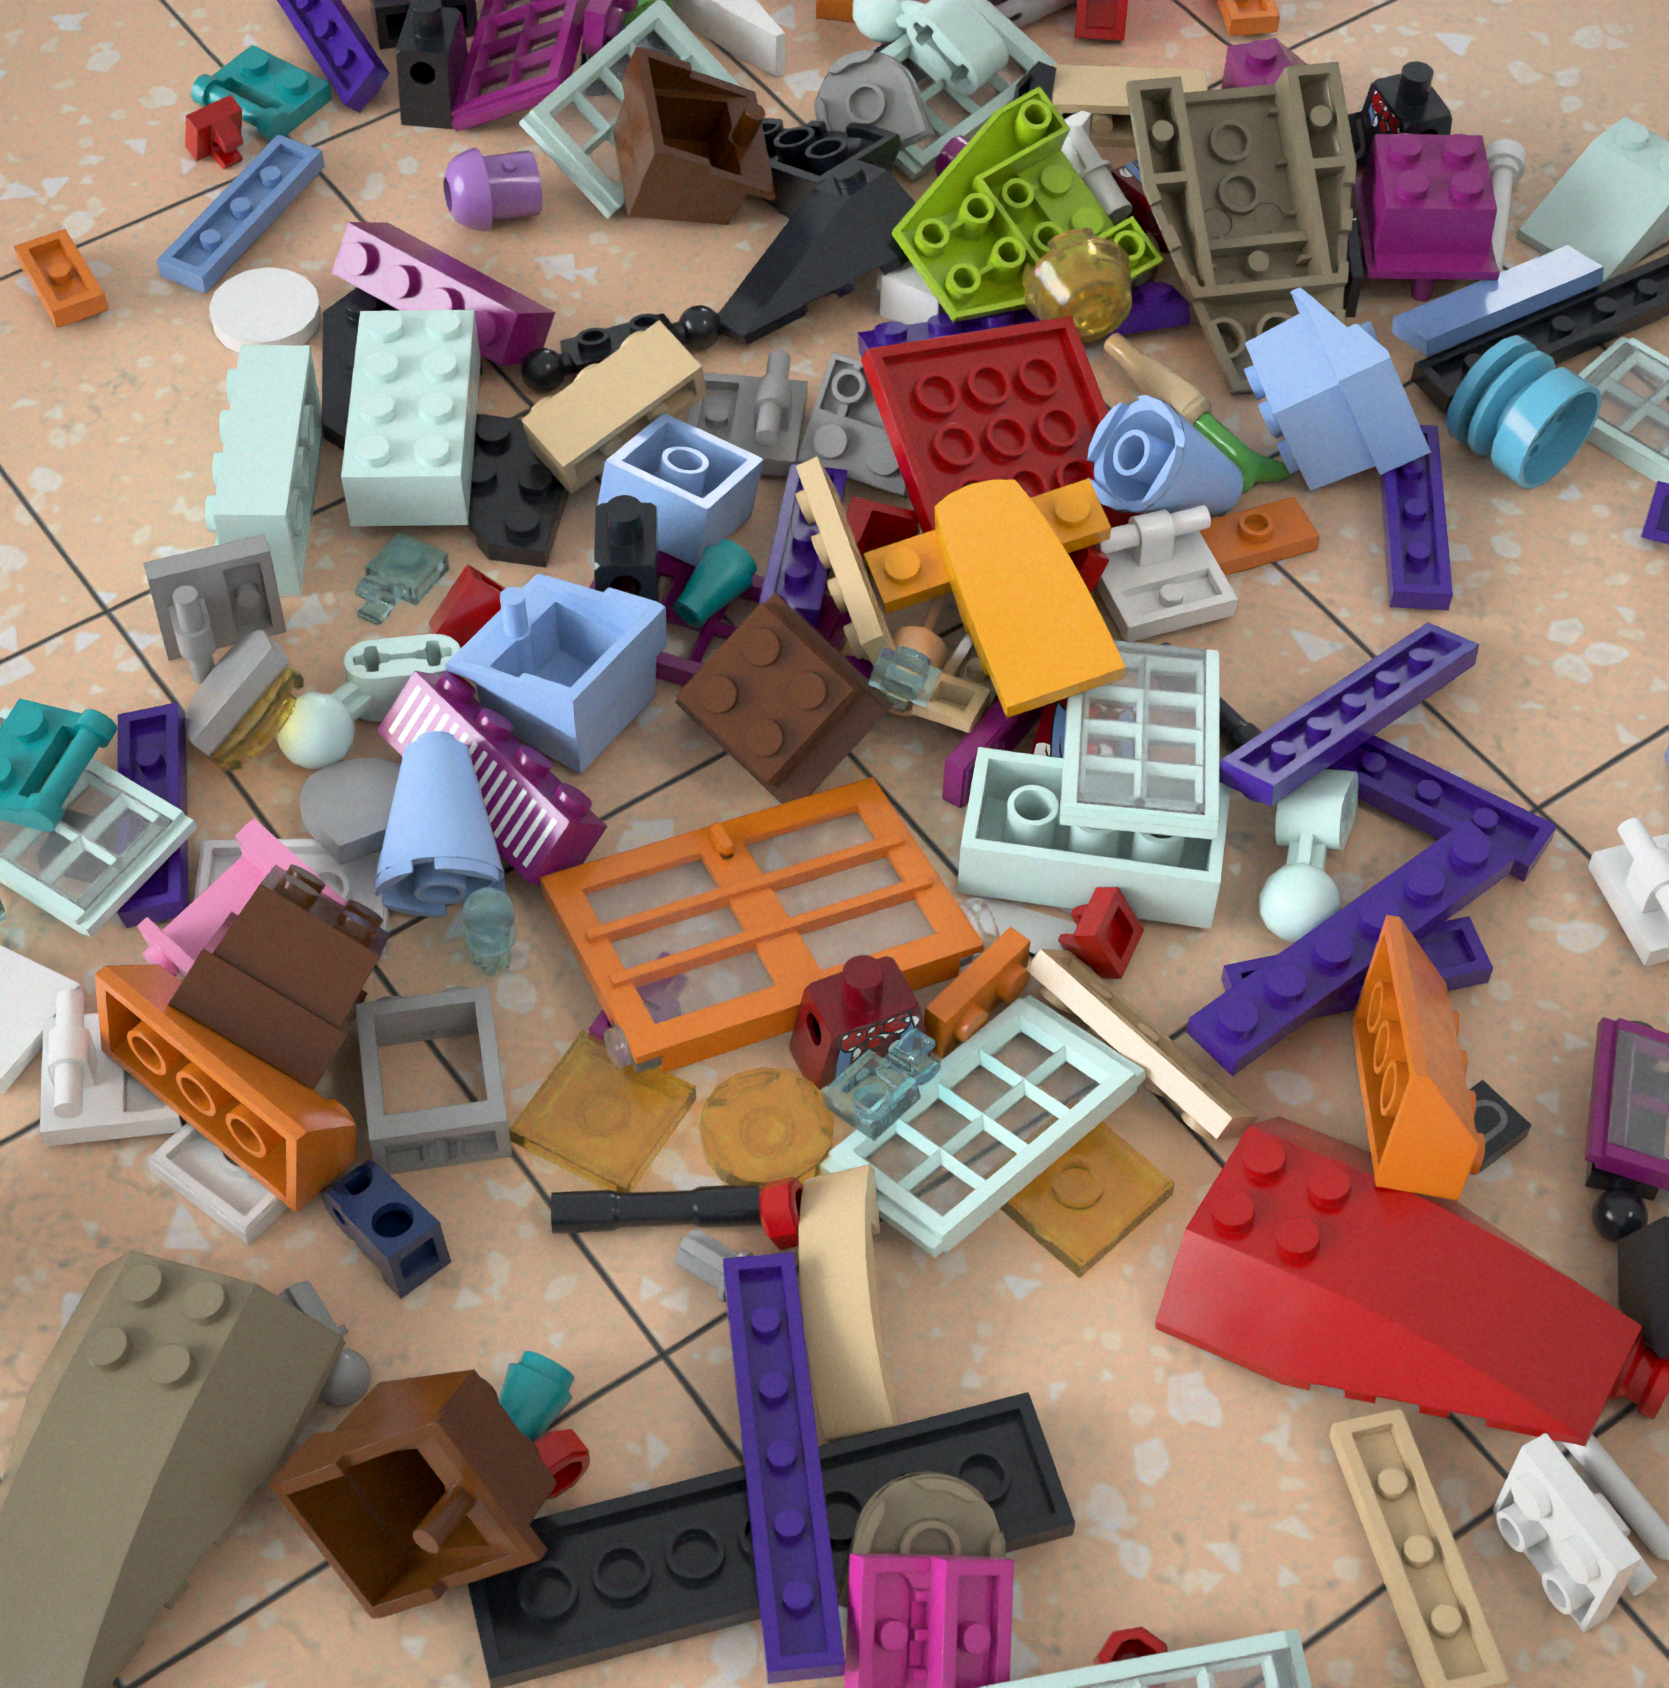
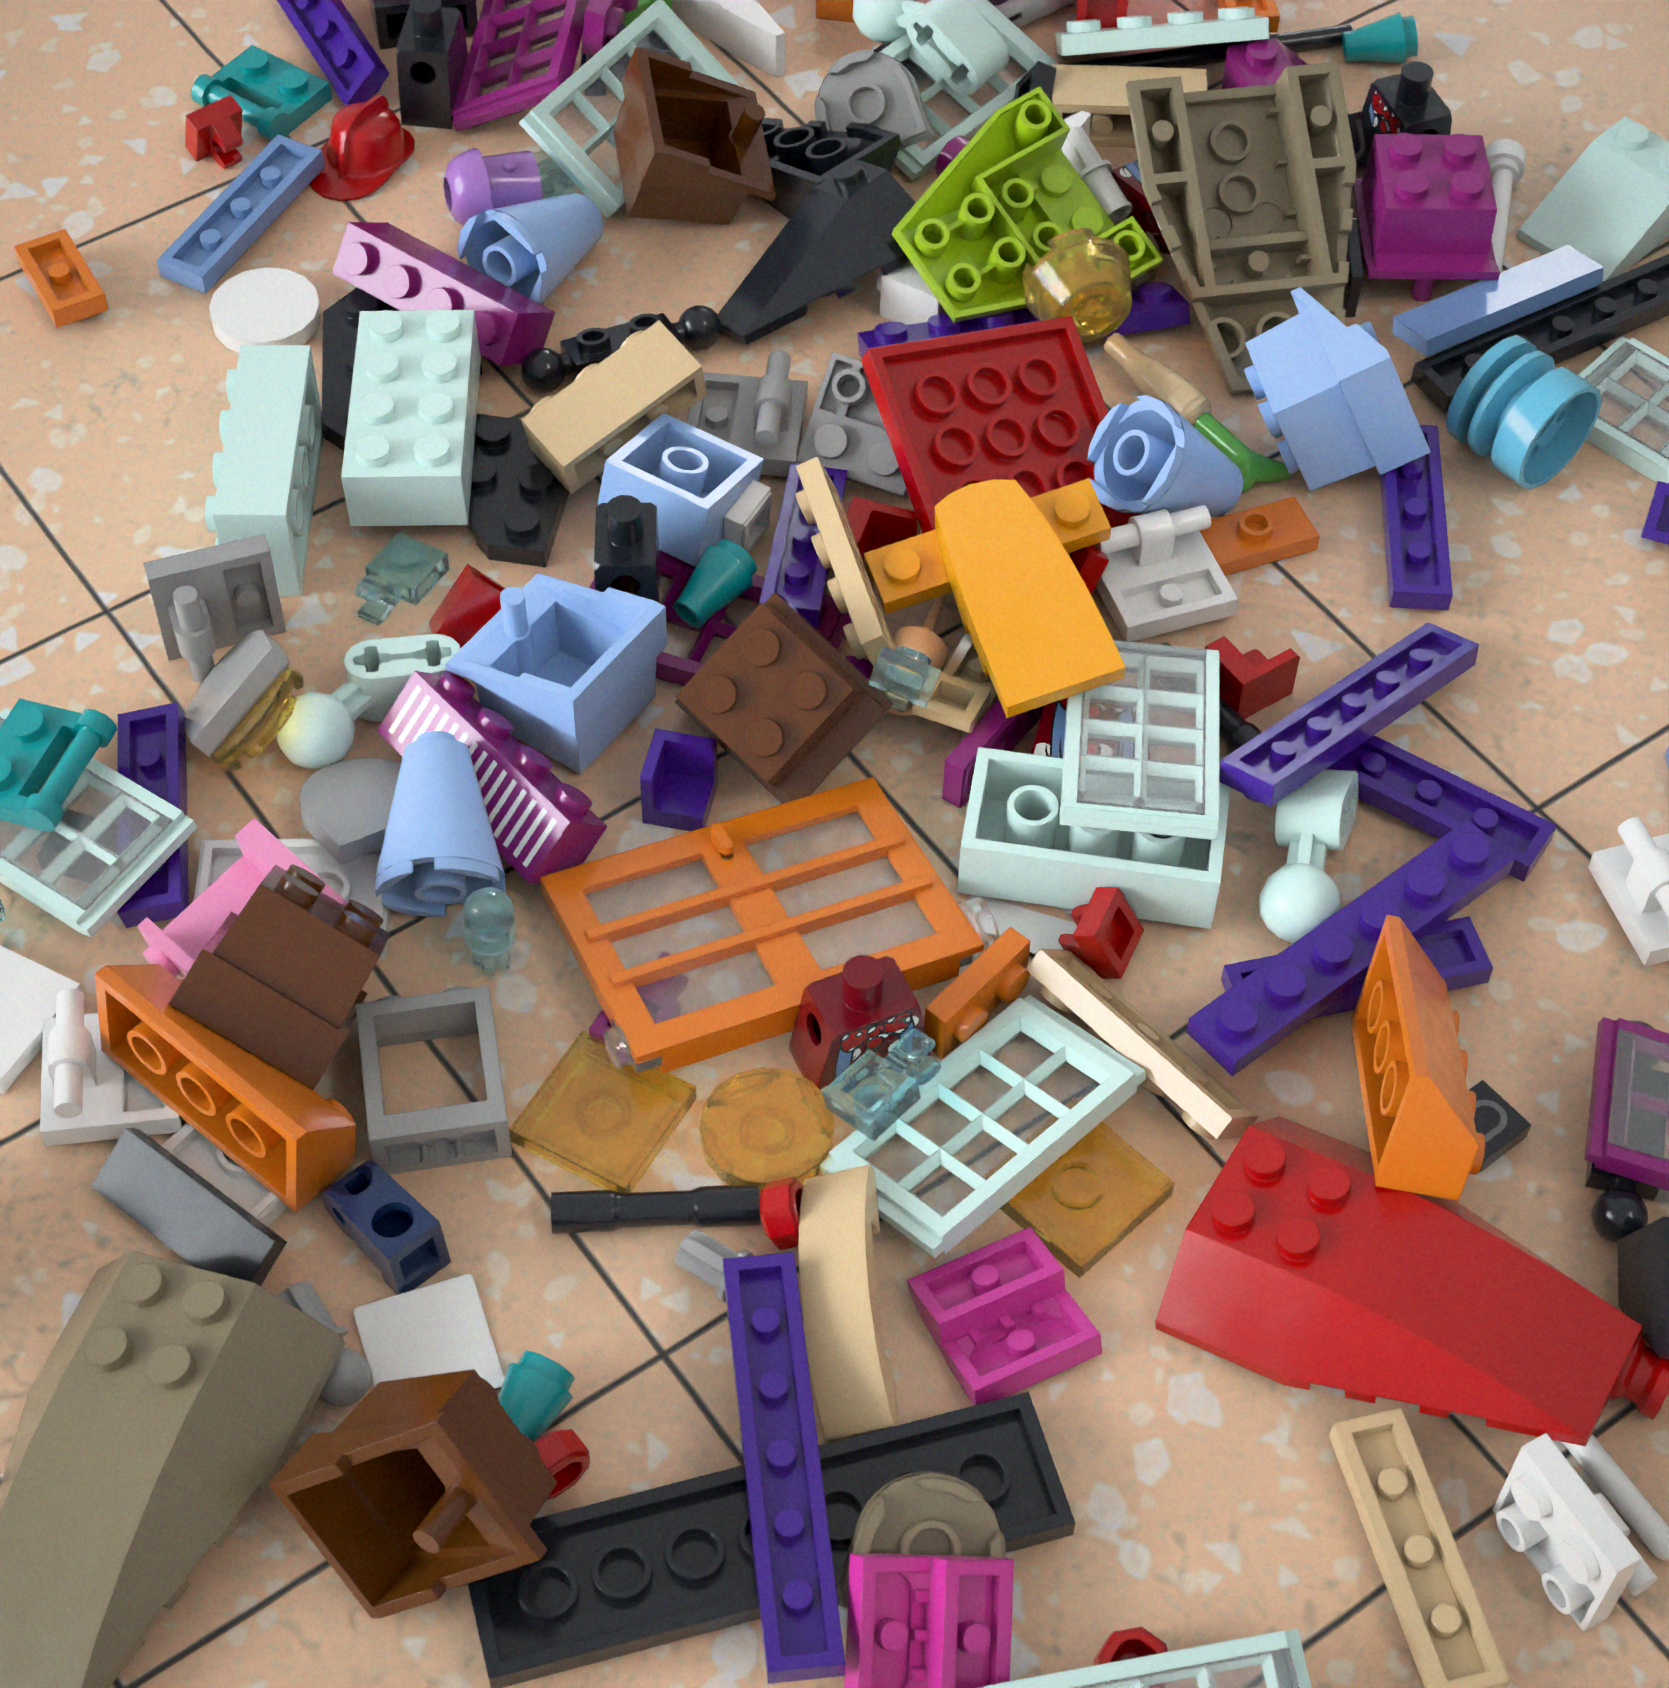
none -> tile [91,1128,287,1286]
none -> red piece [309,94,415,201]
none -> white sticker [353,1274,505,1389]
none -> light blue cone [457,193,604,305]
none -> clear light blue axle [533,150,576,199]
none -> dark purple panel [640,728,718,832]
none -> white tile [723,480,772,553]
none -> dark pink slope [907,1227,1102,1406]
none -> light aqua plate [1055,6,1269,56]
none -> black piece [1066,24,1353,68]
none -> red panel [1205,636,1300,719]
none -> teal cone [1342,12,1418,63]

